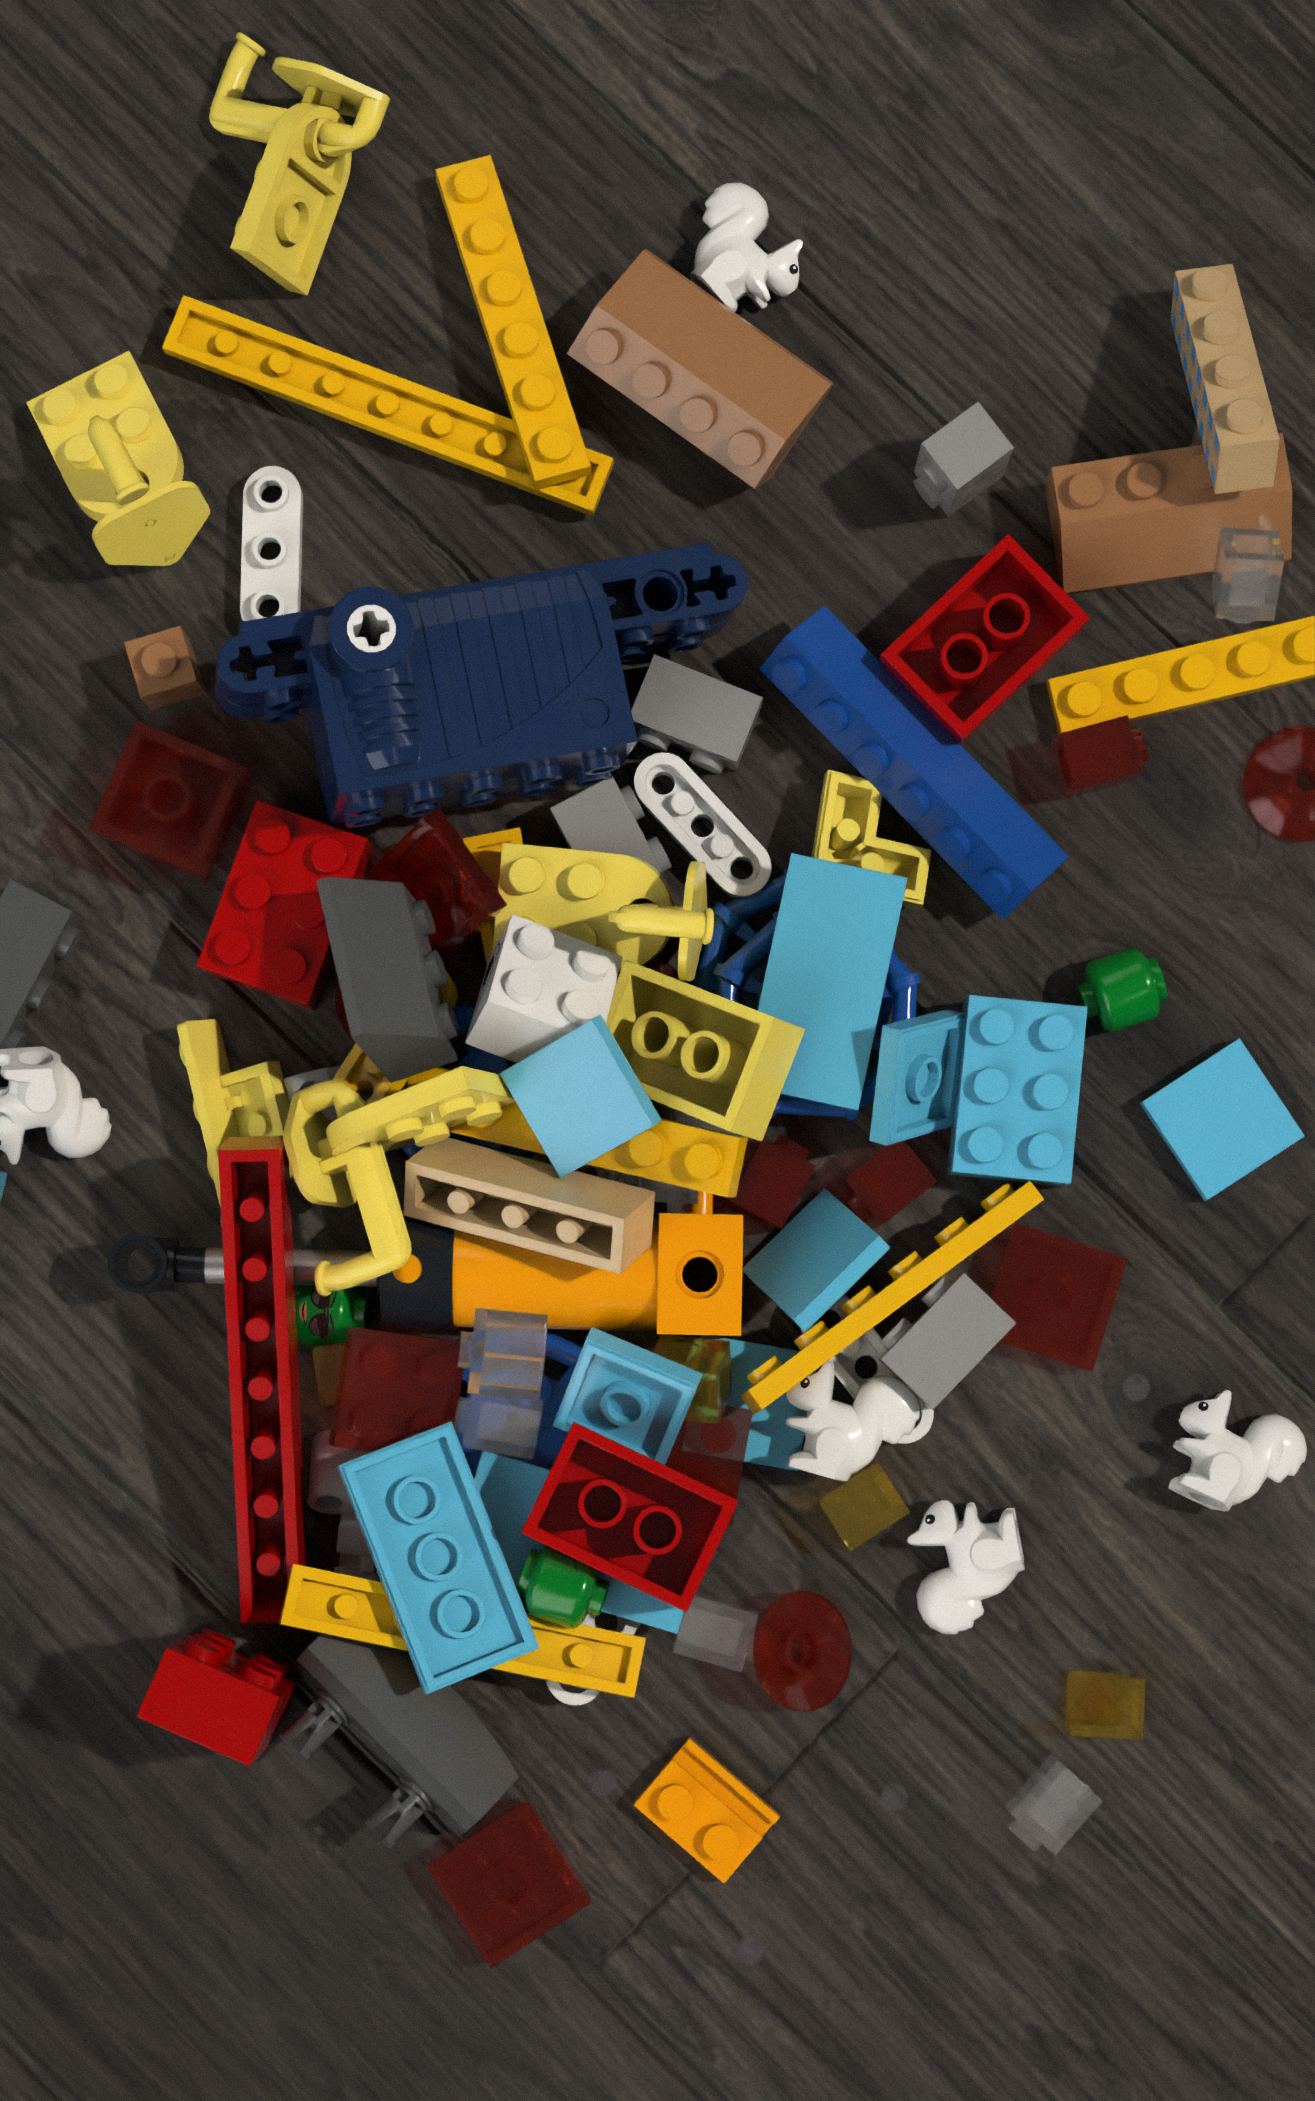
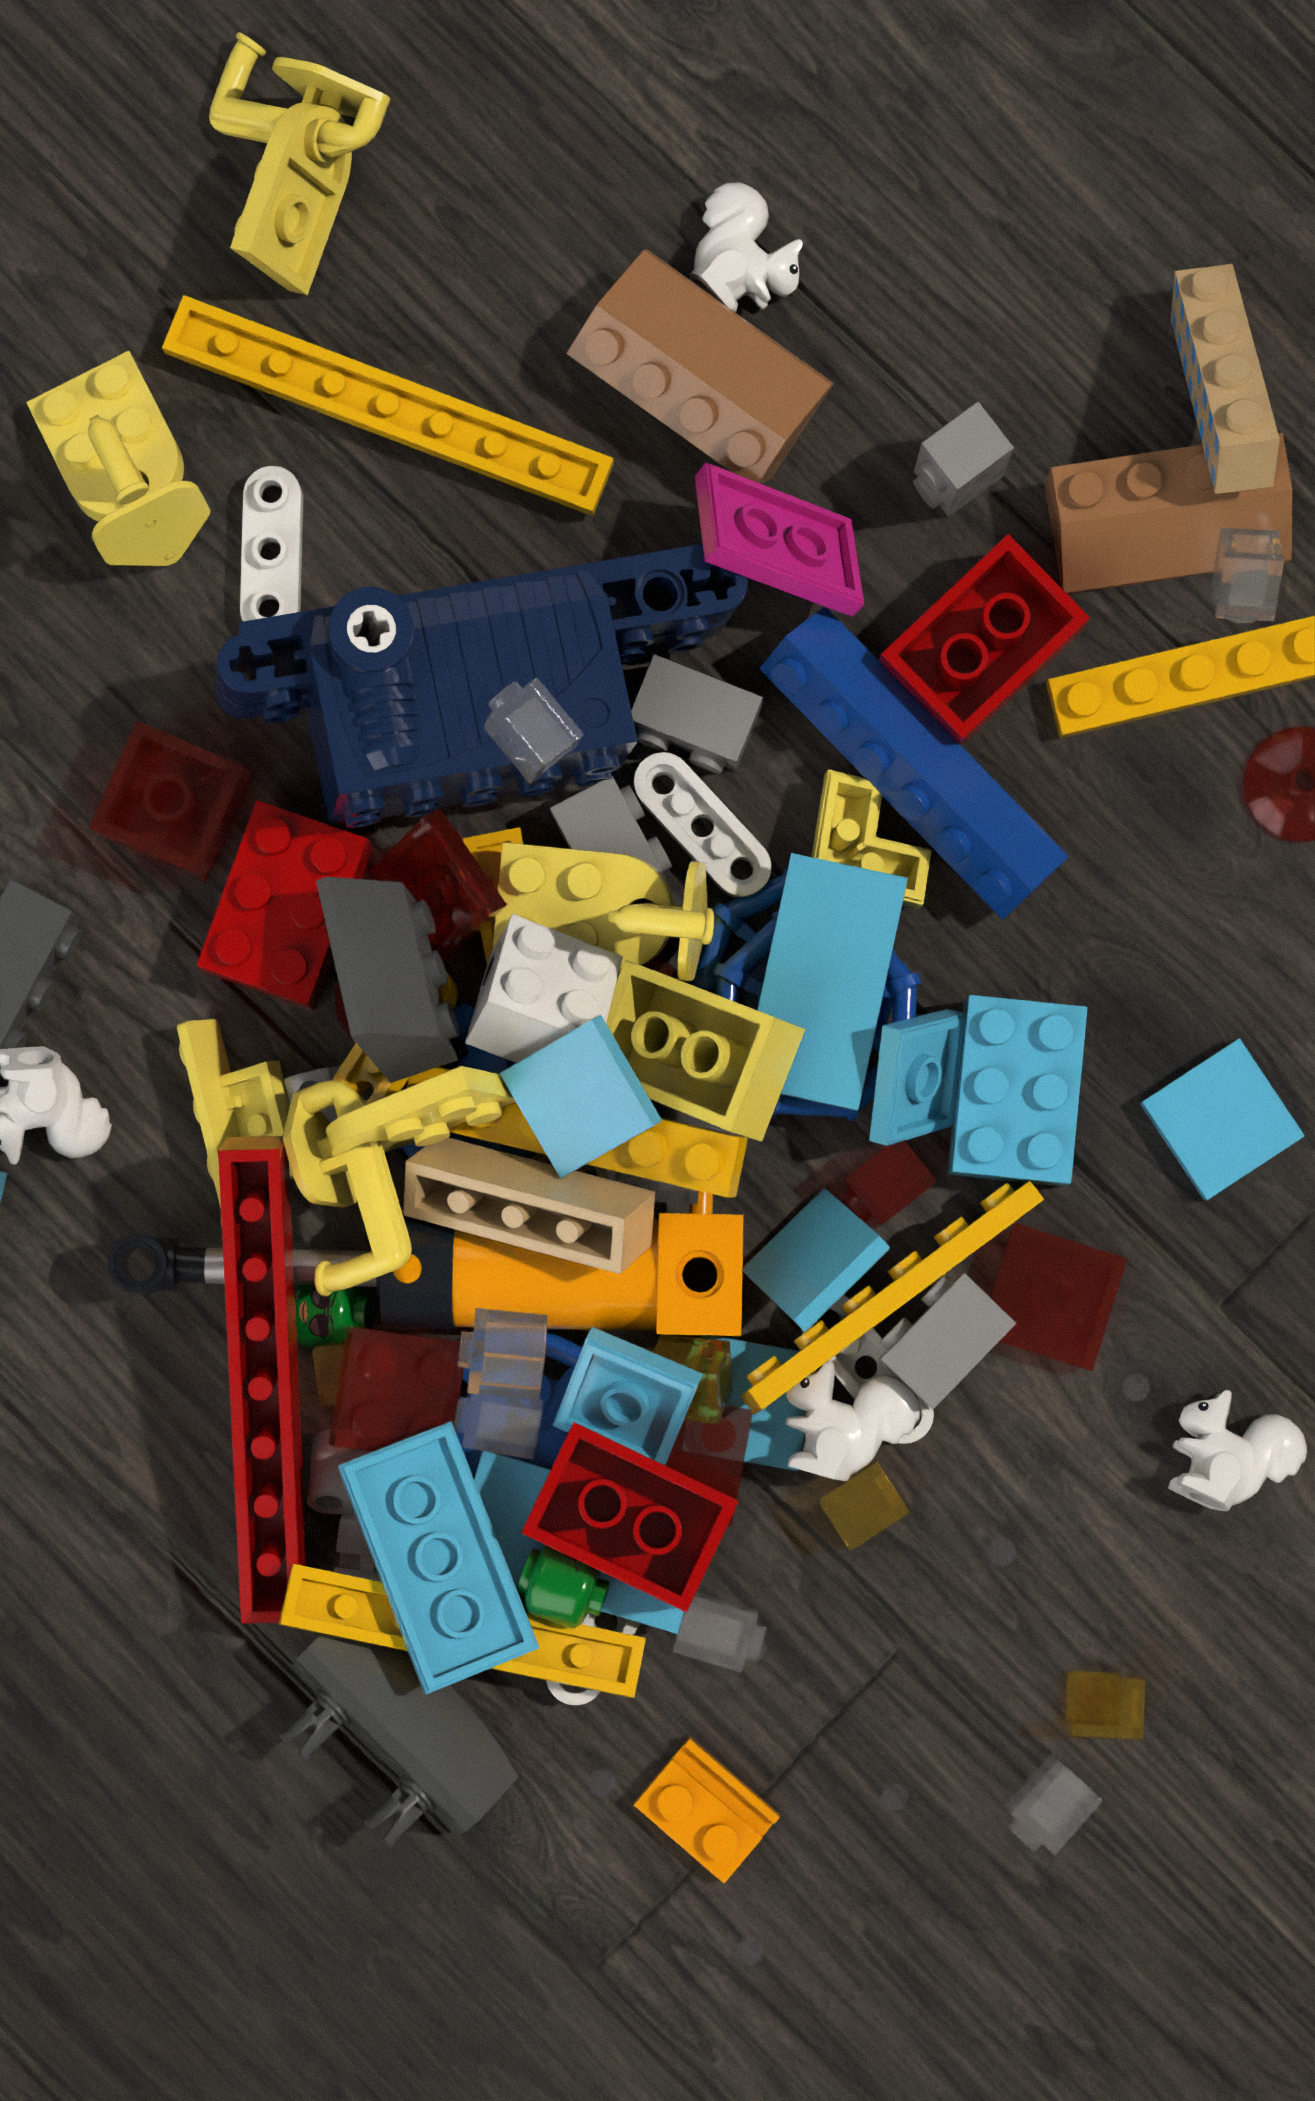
medium nougat brick [124,626,206,710] -> none
red brick [136,1628,299,1766] -> none
clear red plate [426,1798,592,1968] -> none
yellow plate [435,155,591,490] -> none
clear red brick [729,1135,815,1230] -> none
clear red dish [753,1591,852,1712] -> none
white animal [907,1499,1025,1634] -> none
clear red brick [1054,715,1148,798] -> none
green head [1076,948,1168,1032] -> none
none -> clear brick [483,677,584,784]
none -> dark pink tile [695,463,864,617]

